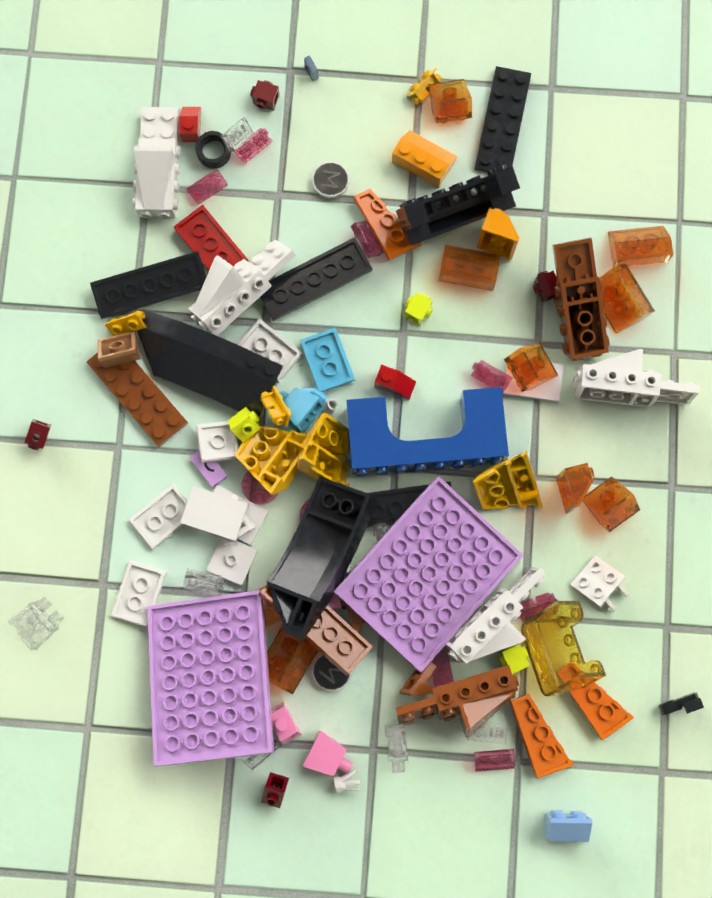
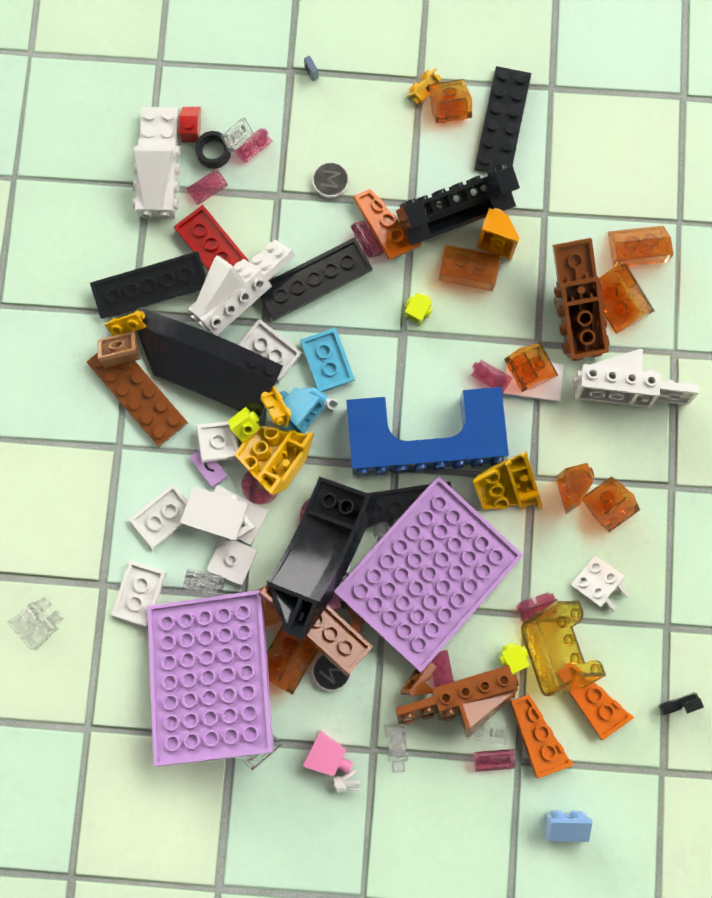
dark red brick [24,419,51,450] -> none
dark red brick [250,80,280,110] -> none
dark red brick [261,772,289,808] -> none
bright pink torso [271,701,302,745] -> none
yellow wedge [297,413,349,486] -> none
red slope [374,364,416,400] -> none
light orange slope [392,130,458,187] -> none
white wedge [445,567,546,664] -> none
dark red brick [533,270,557,303] -> none

